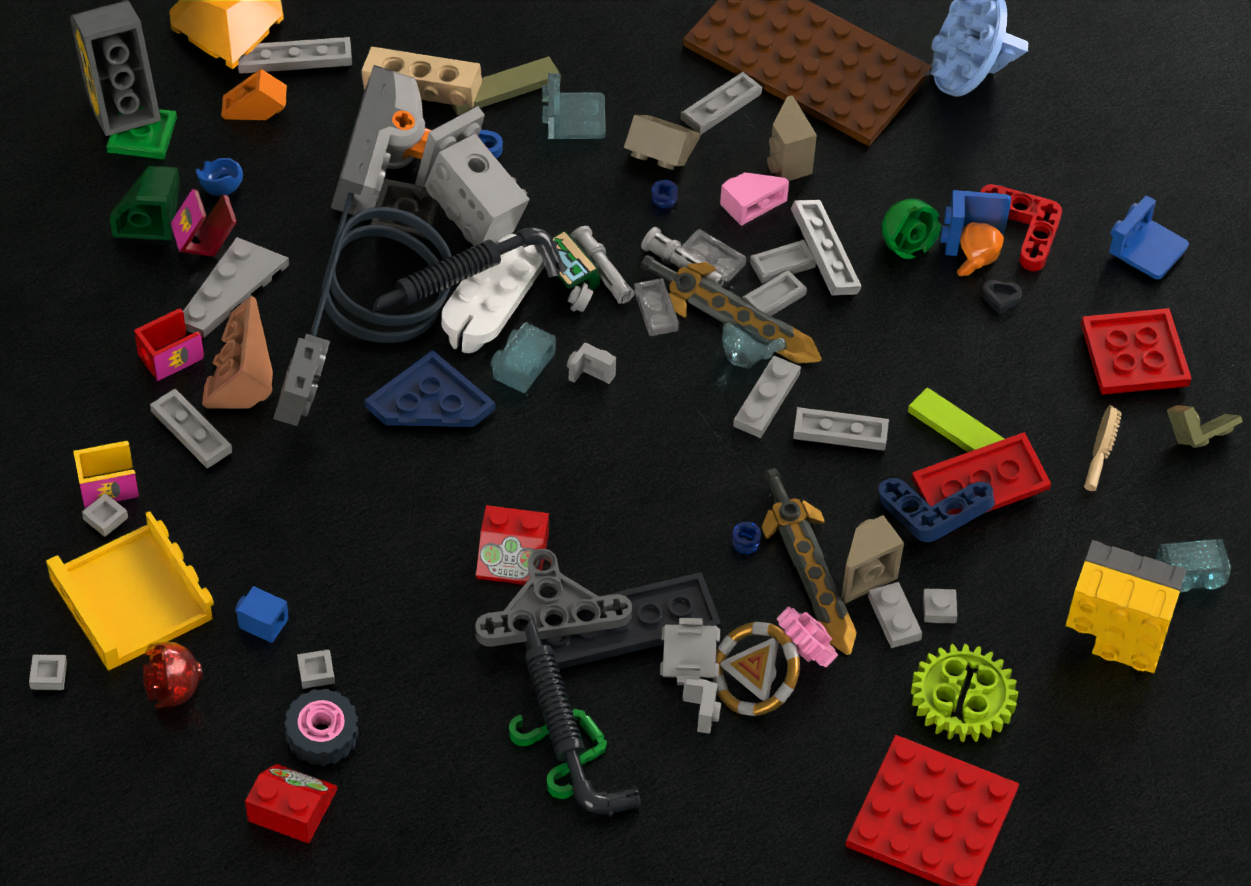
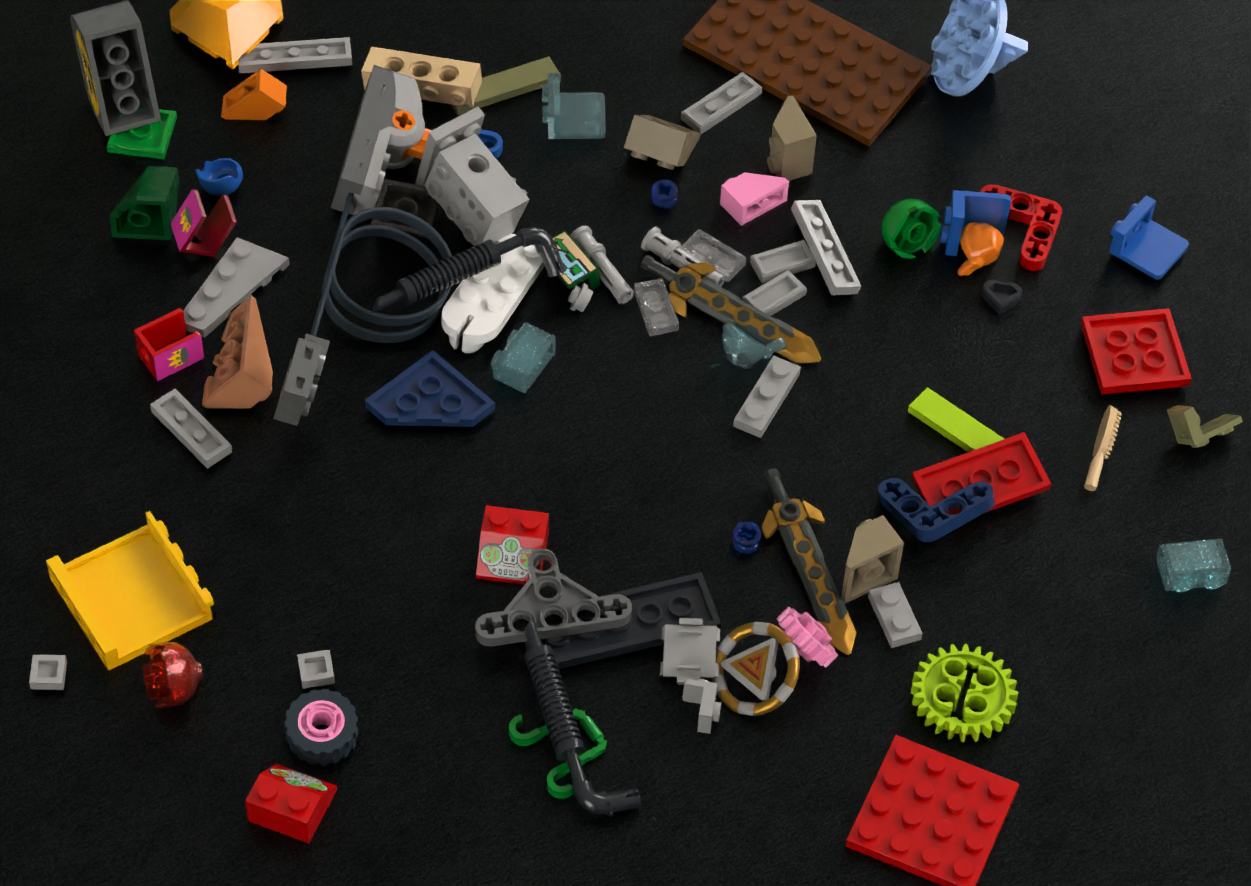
yellow piece [73,441,139,508] -> none
light grey plate [82,493,128,537] -> none
blue brick [235,586,289,643] -> none
light grey bracket [567,343,616,384] -> none
light grey plate [793,407,889,451] -> none
light grey plate [923,589,957,623] -> none
yellow piece [1066,540,1187,673] -> none

